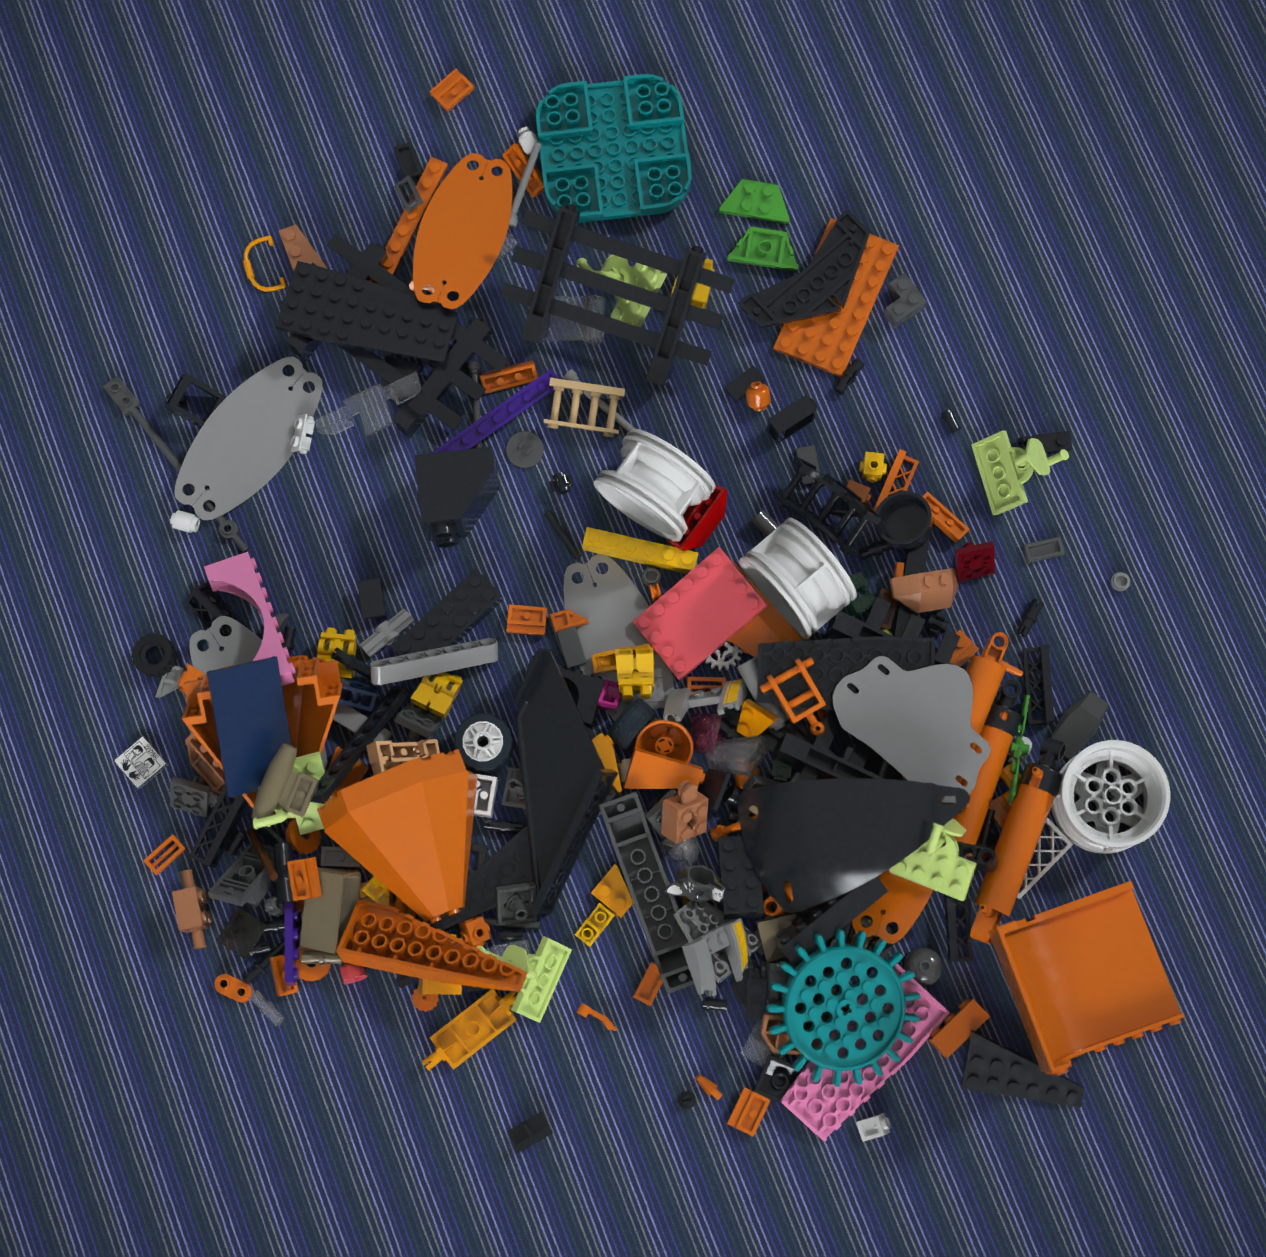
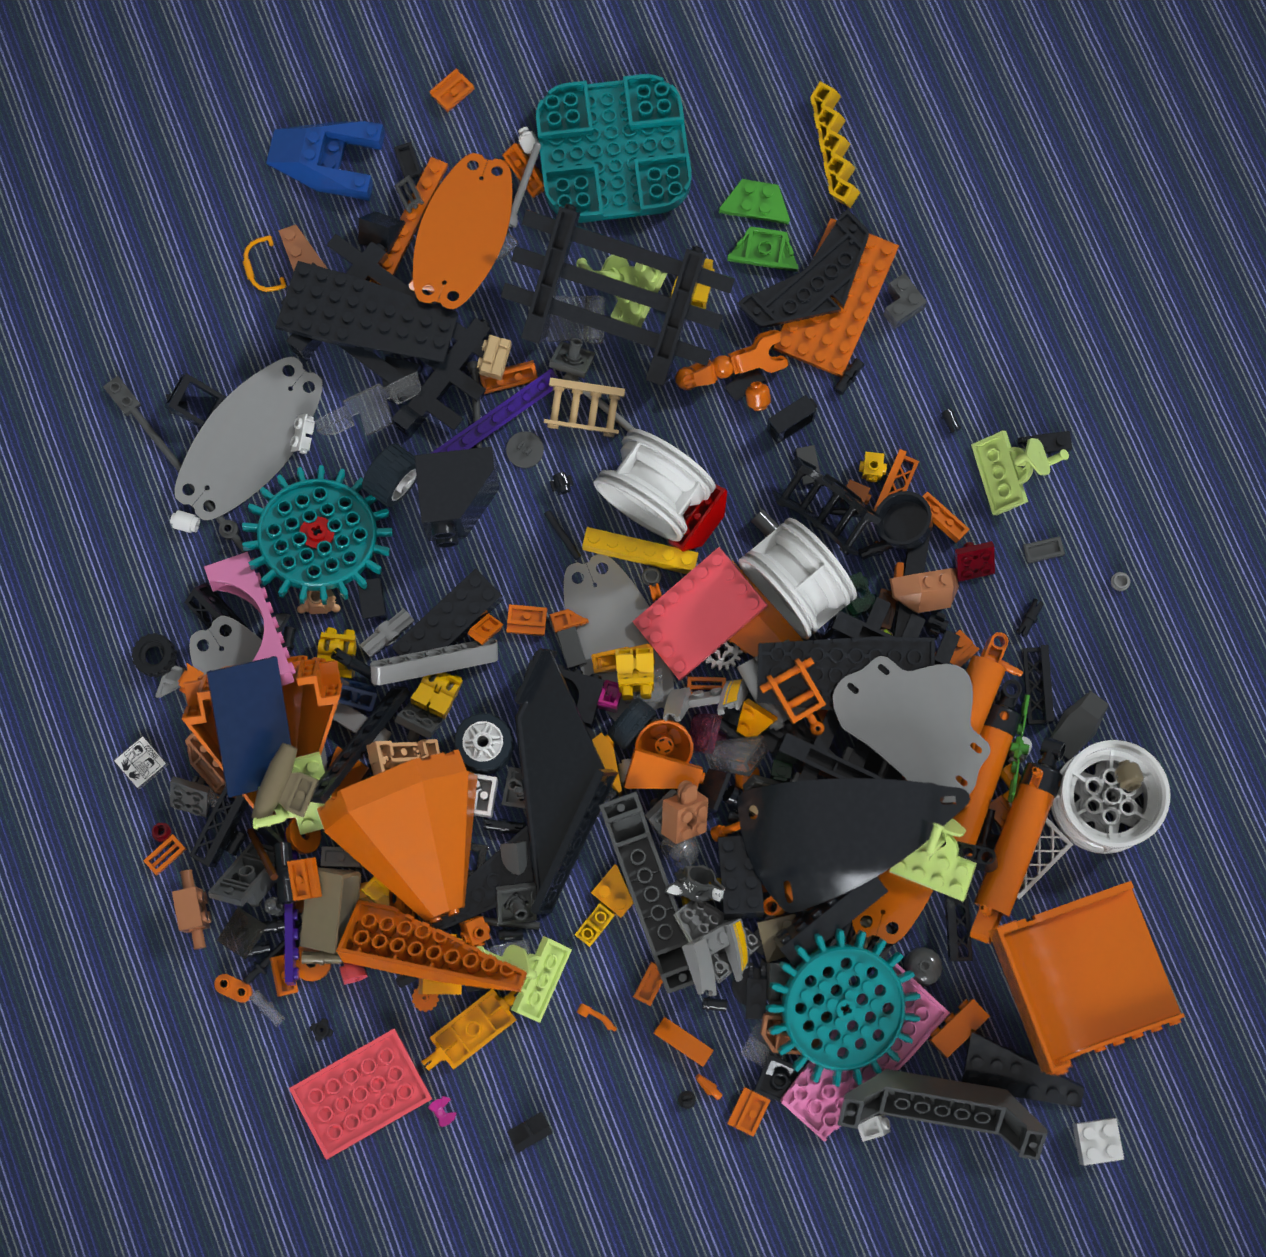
none -> dark red plate [152,823,171,842]
none -> teal gear [242,465,392,605]
none -> blue wedge [266,121,385,201]
none -> coral plate [289,1028,432,1160]
none -> light nougat rock [297,589,341,614]
none -> black plate [310,1018,333,1042]
none -> black slope [358,211,406,254]
none -> black wheel [362,443,417,507]
none -> dark pink piece [428,1096,456,1127]
none -> orange plate [467,613,504,645]
none -> tan brick [477,335,512,380]
none -> dark grey brick [500,841,528,875]
none -> dark grey plate [549,338,596,378]
none -> orange slope [653,1017,714,1067]
none -> orange piece [675,330,788,390]
none -> yellow brick [810,81,860,208]
none -> dark grey slope [838,1069,1048,1160]
none -> white brick [1072,1118,1124,1165]
none -> dark tan head [1114,760,1144,791]

